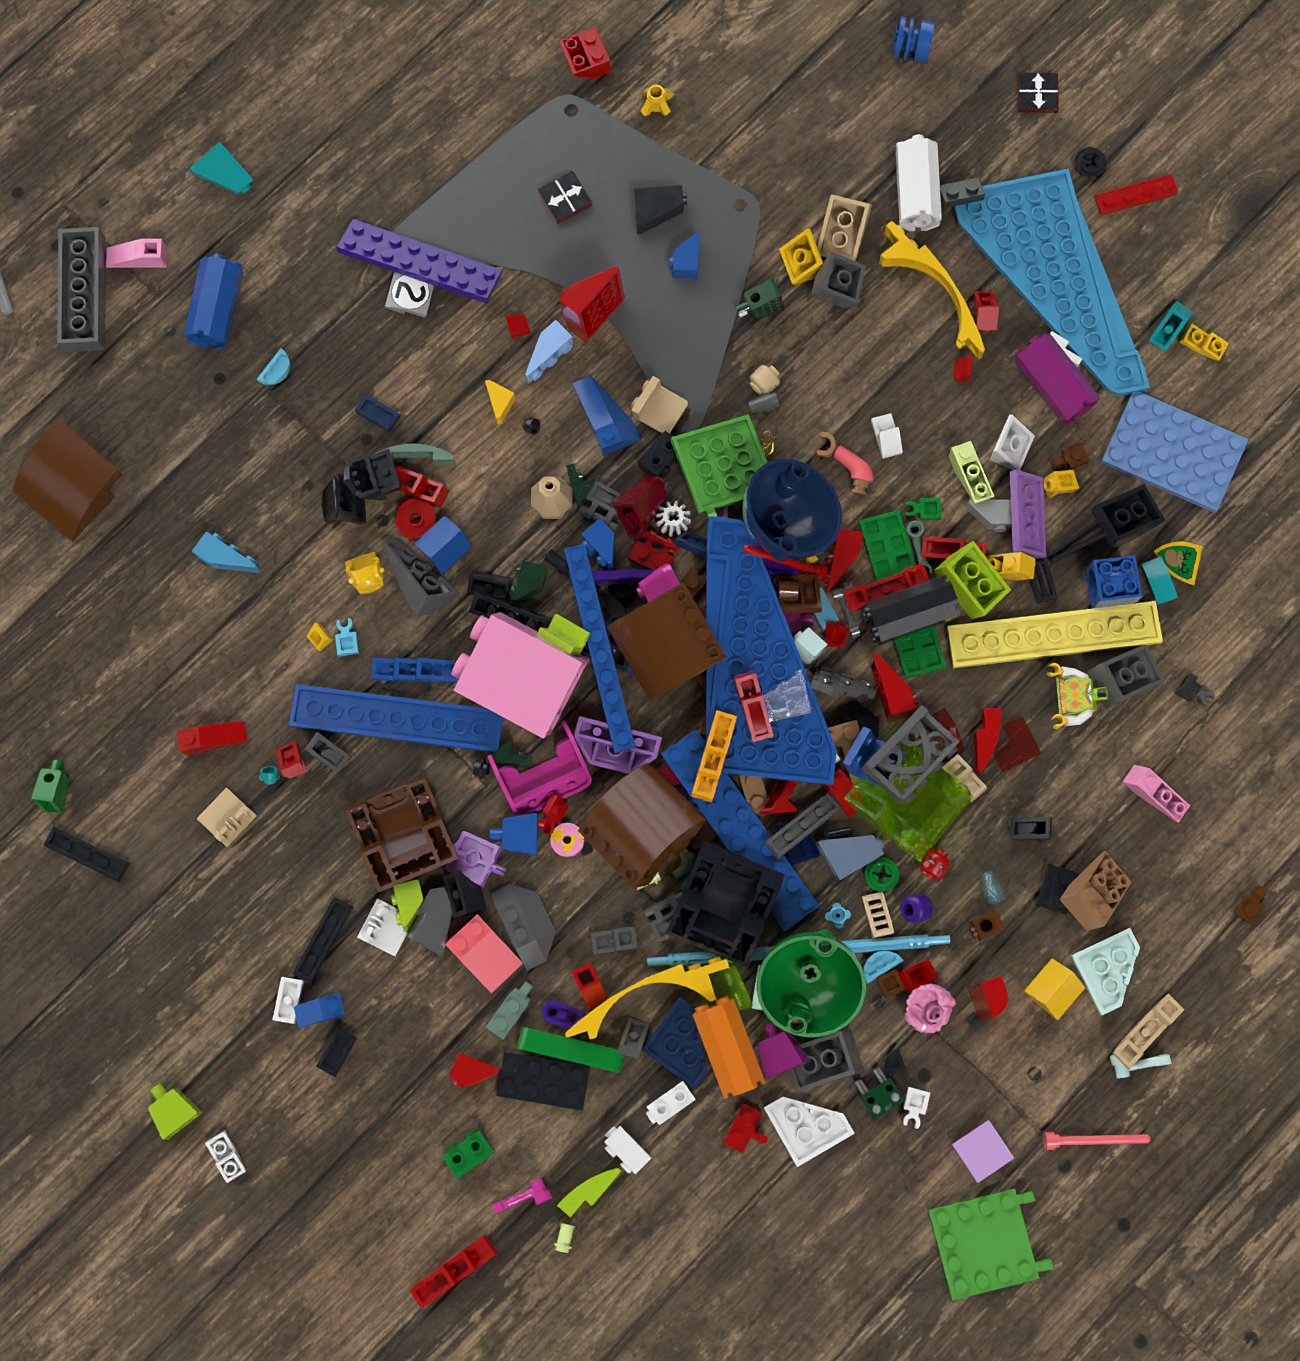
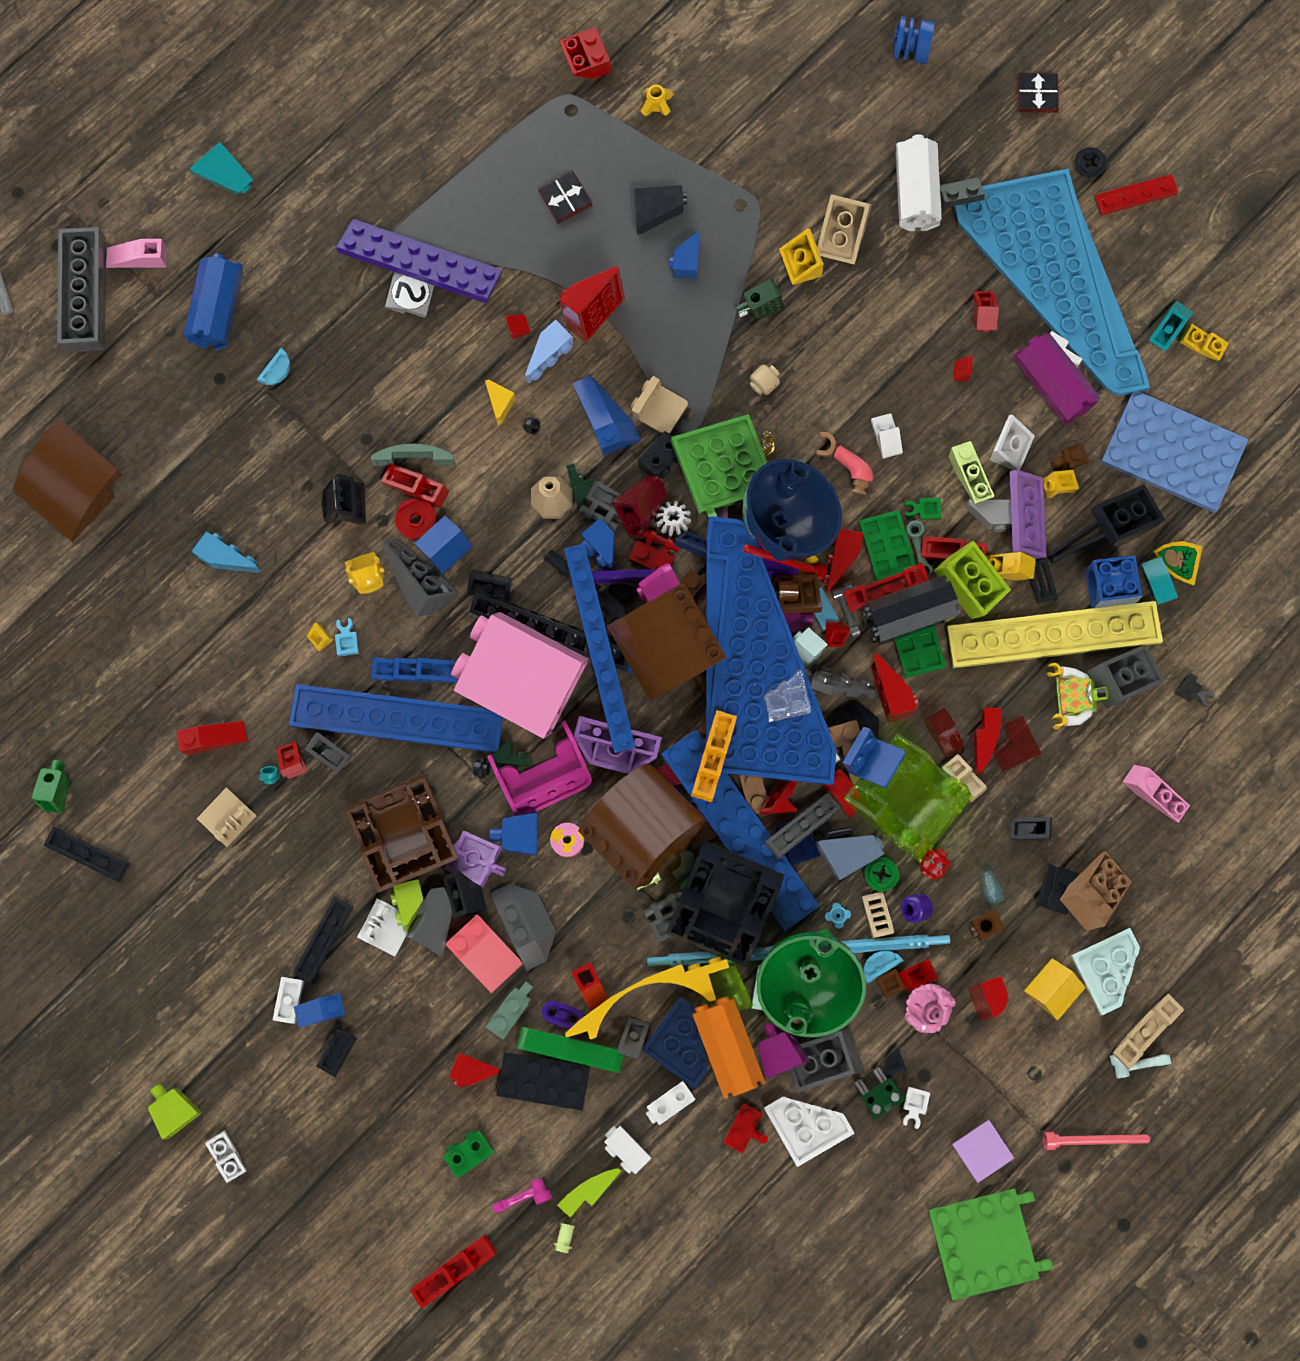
black piece [343,449,402,501] -> none
dark blue plate [355,394,401,433] -> none
clear green slope [509,560,548,605] -> none
lime panel [537,614,590,656] -> none
red plate [537,794,569,835] -> none
dark grey slope [589,926,638,955] -> none
red slope [732,671,774,742] -> none
dark grey cone [748,391,780,414] -> none
dark grey slope [811,252,866,309] -> none
dark grey fence [861,705,960,805] -> none
yellow slope [879,221,985,359] -> none
reddish brown plate [1233,885,1267,925] -> none

